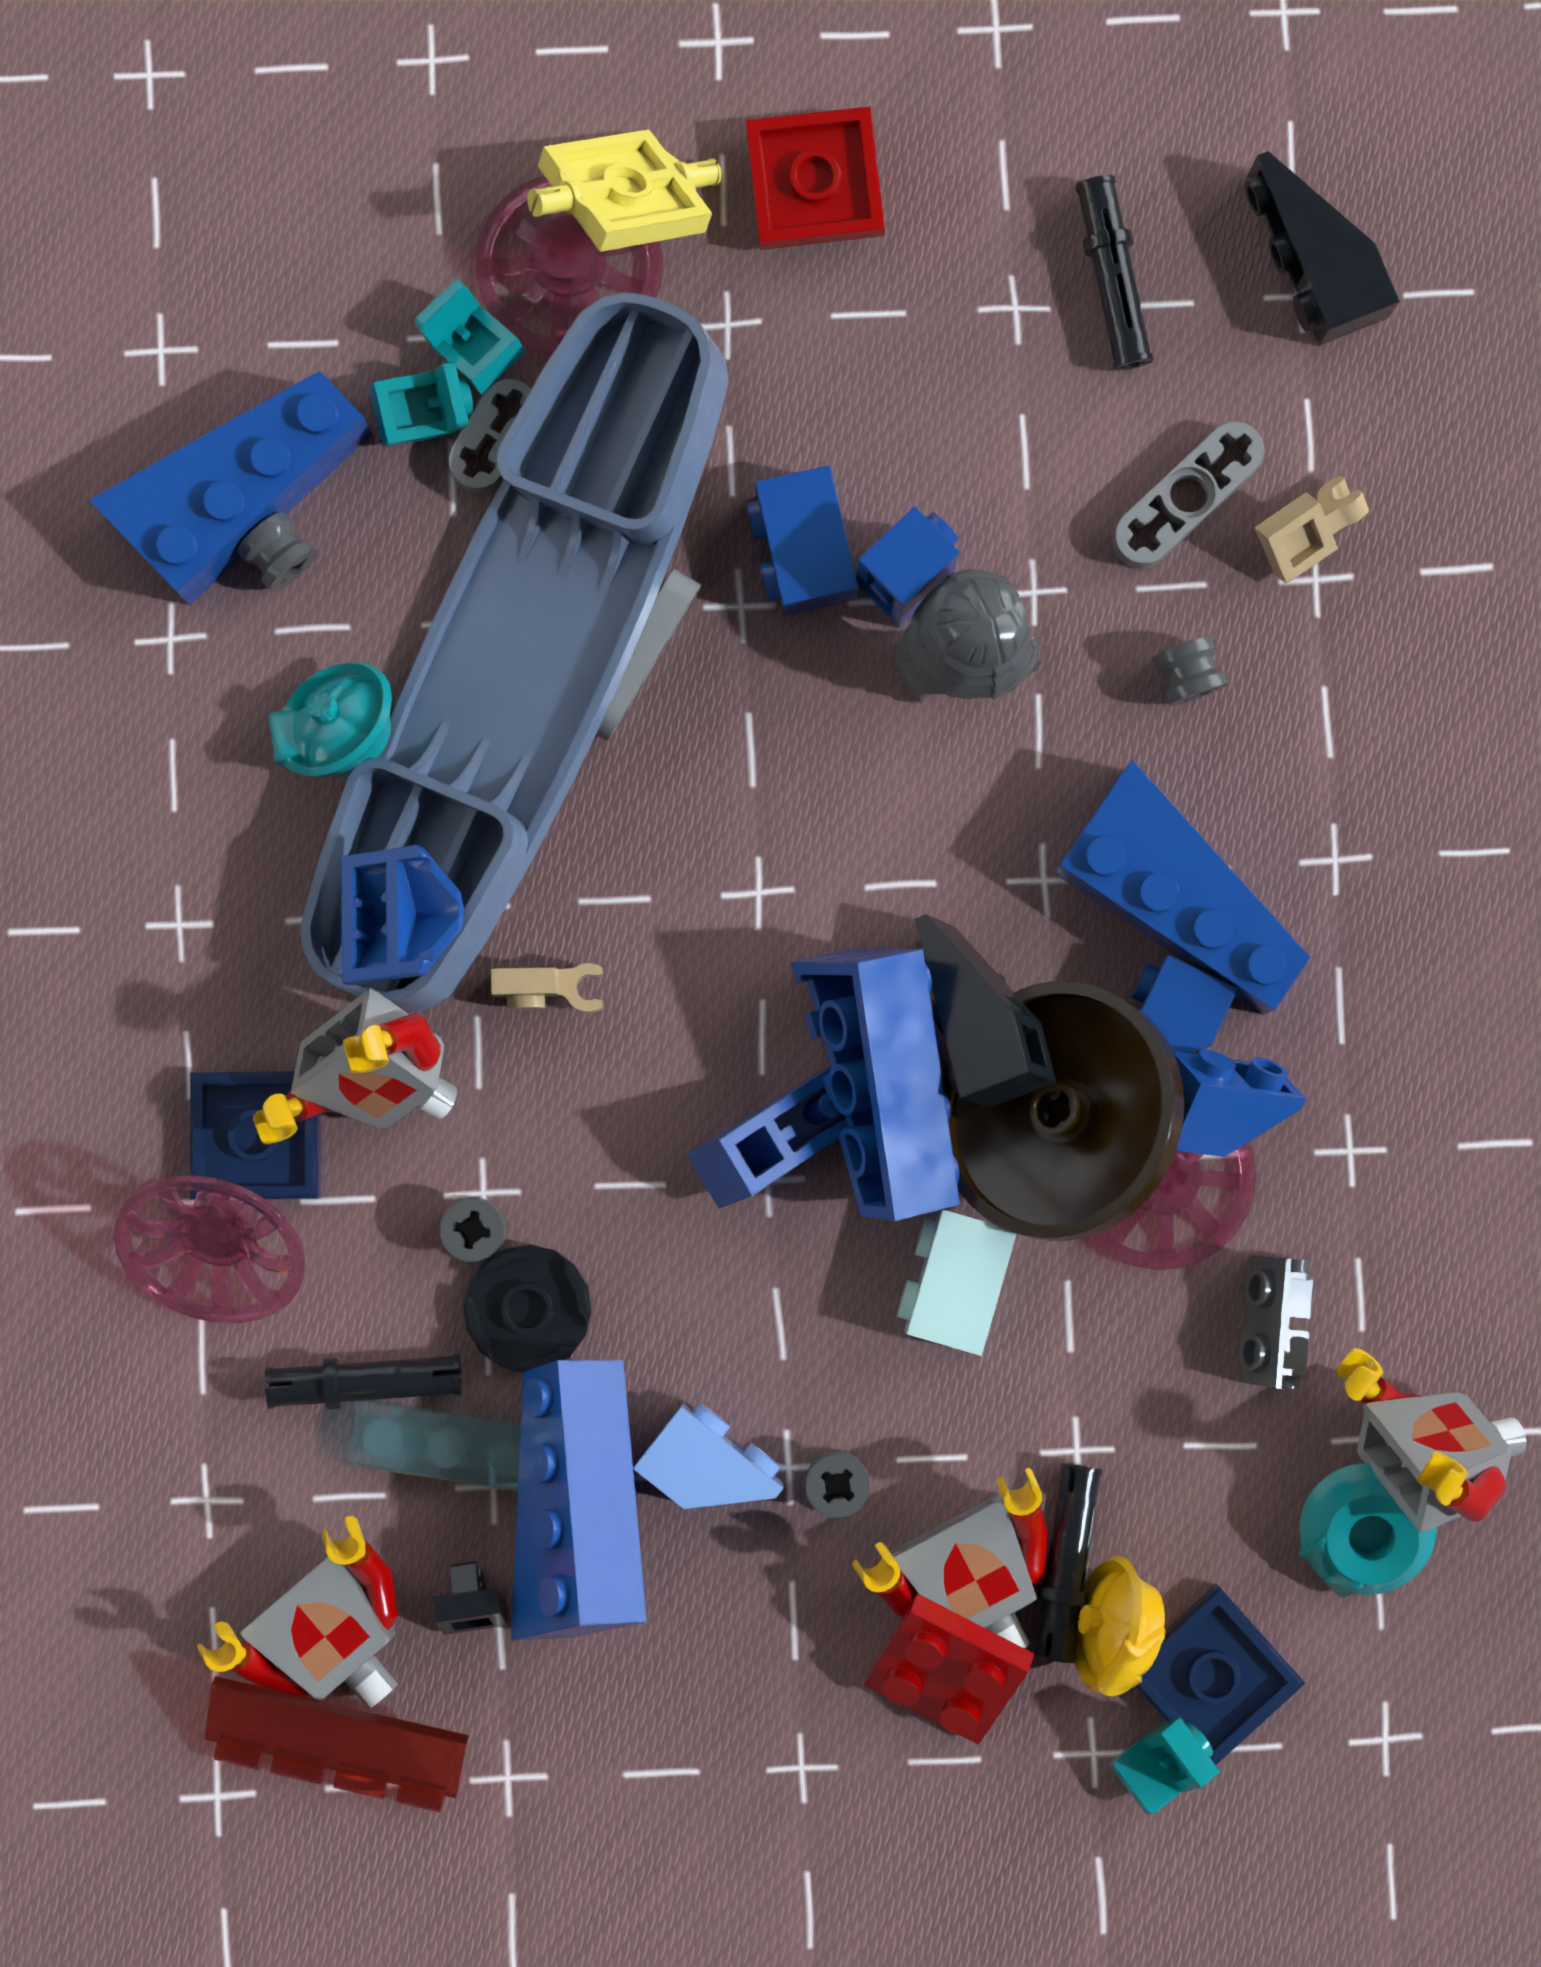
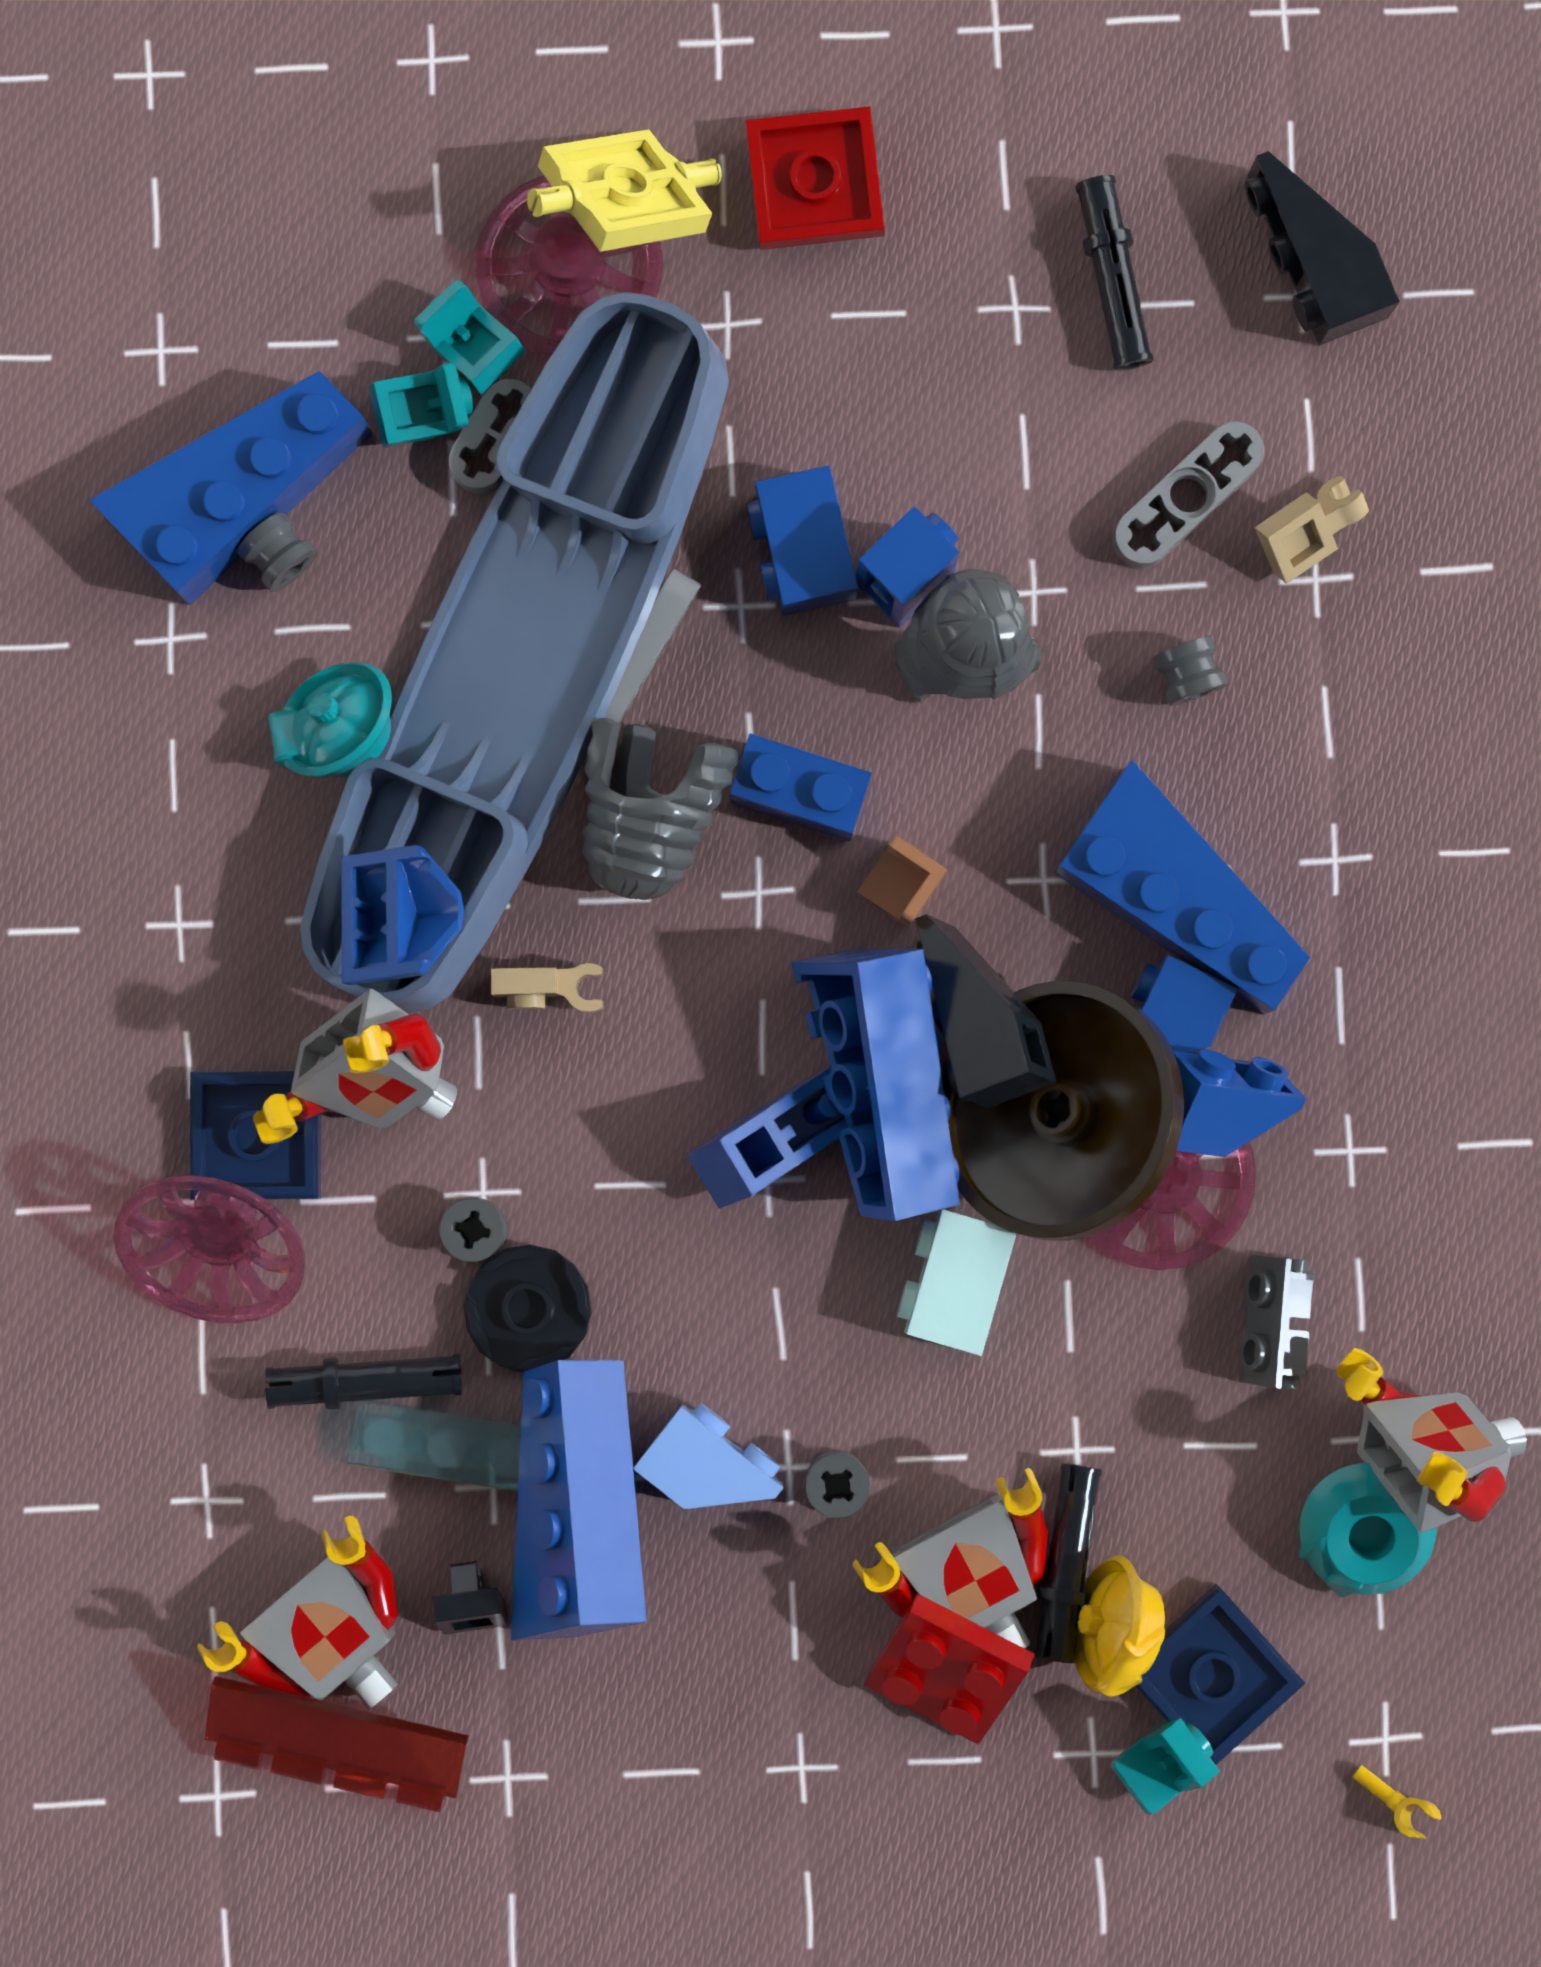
none -> dark grey hair [582,718,738,900]
none -> blue brick [730,733,872,842]
none -> nougat panel [856,834,948,929]
none -> yellow hand [1352,1765,1441,1839]

